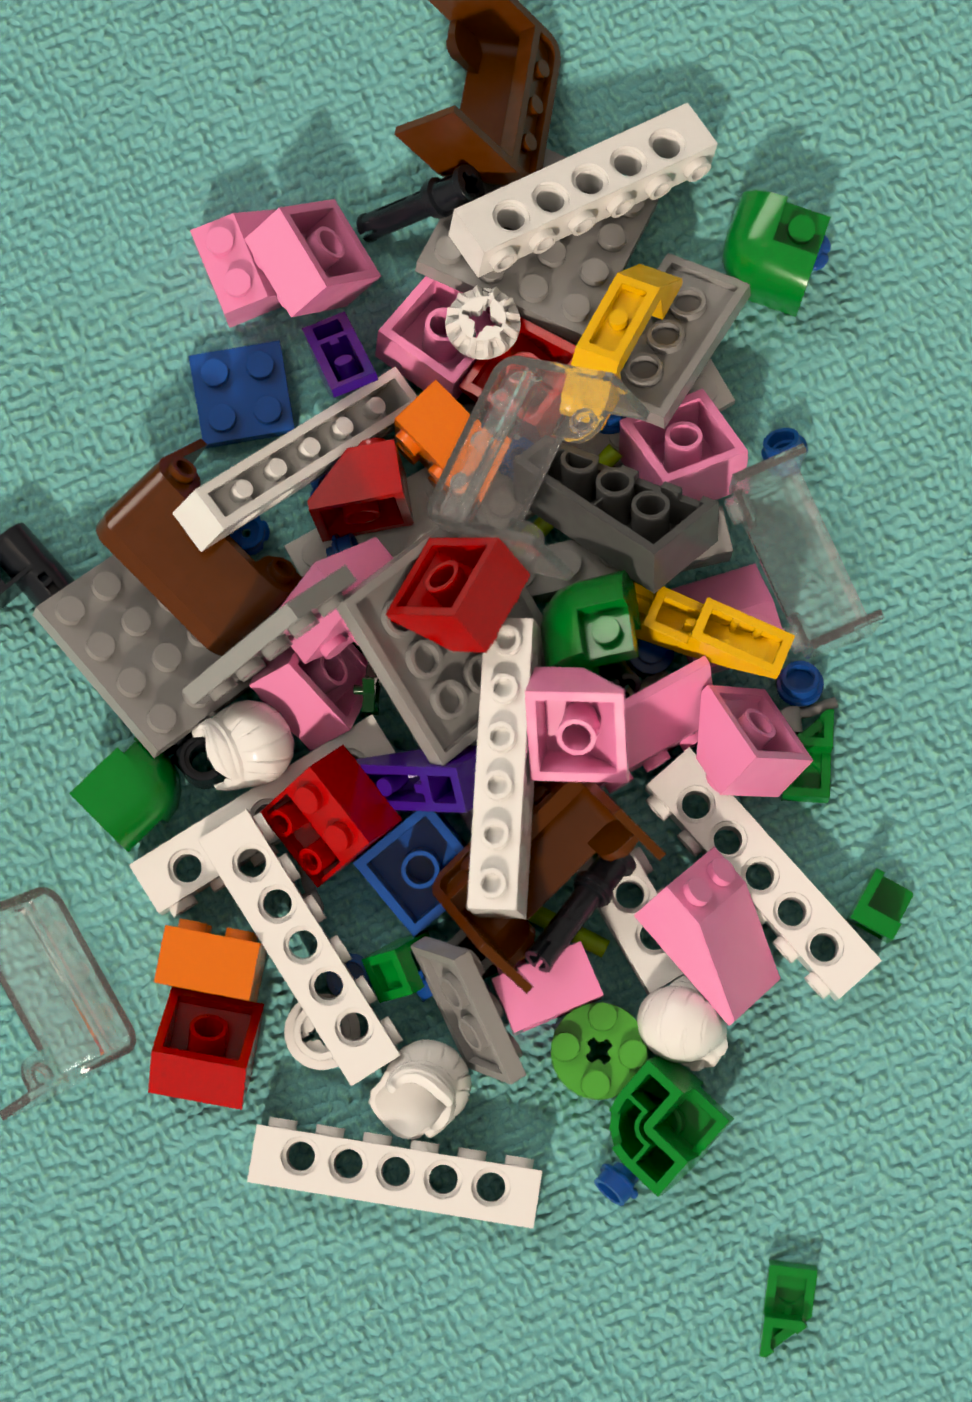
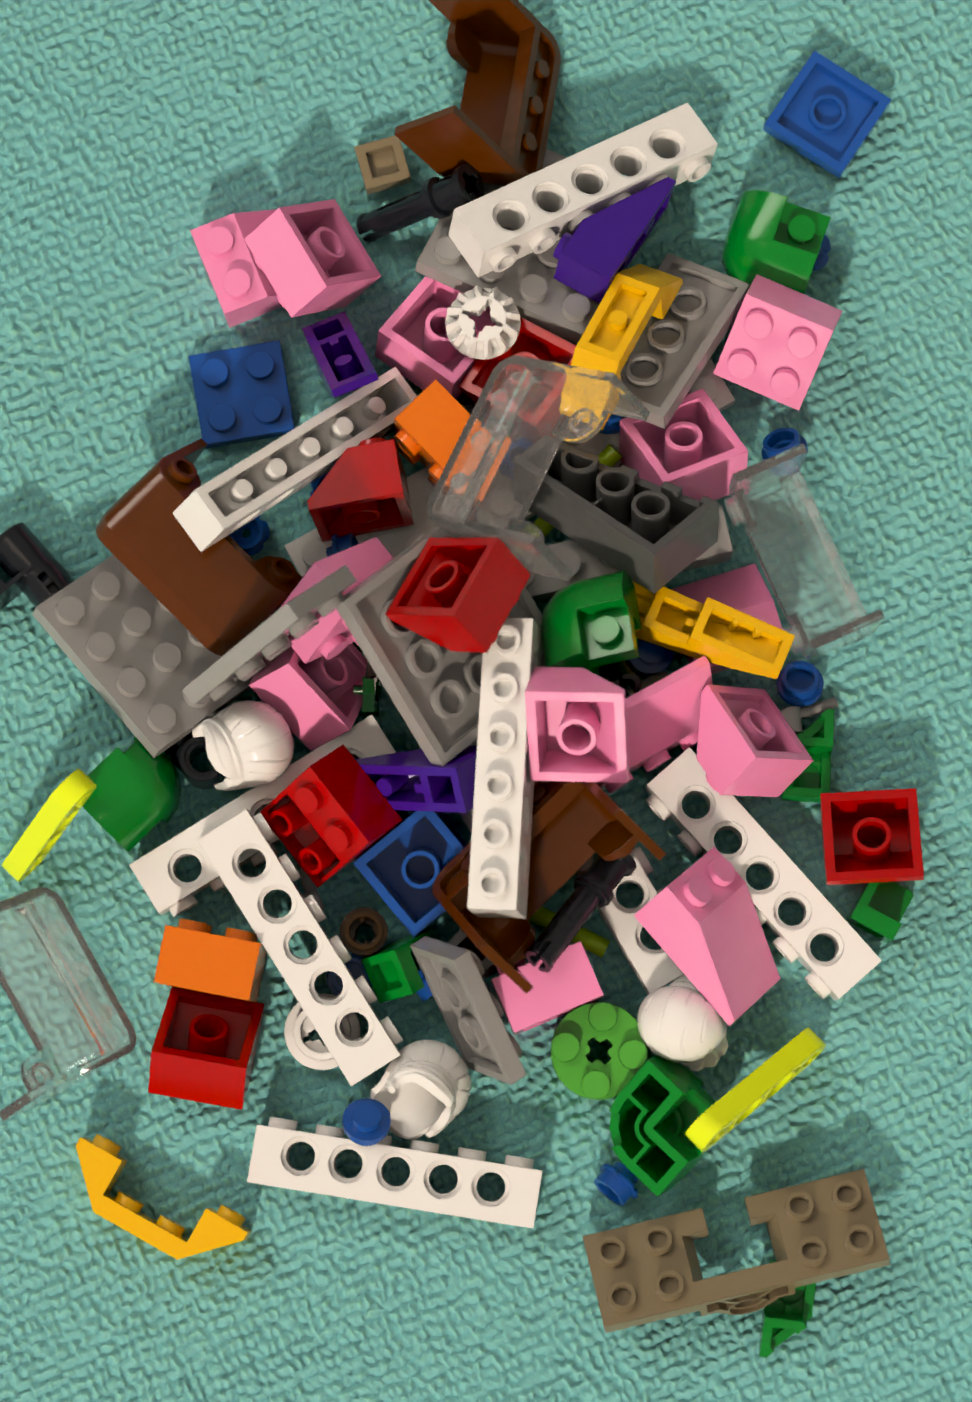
none -> neon yellow beam [1,768,97,882]
none -> yellow slope [76,1134,251,1260]
none -> dark brown cone [340,908,388,955]
none -> blue plate [342,1098,391,1146]
none -> dark tan plate [354,135,411,195]
none -> dark purple slope [553,177,676,304]
none -> dark tan plate [582,1169,890,1333]
none -> neon yellow beam [685,1027,826,1152]
none -> bright pink brick [713,274,843,411]
none -> blue plate [763,50,892,179]
none -> red slope [820,788,924,885]

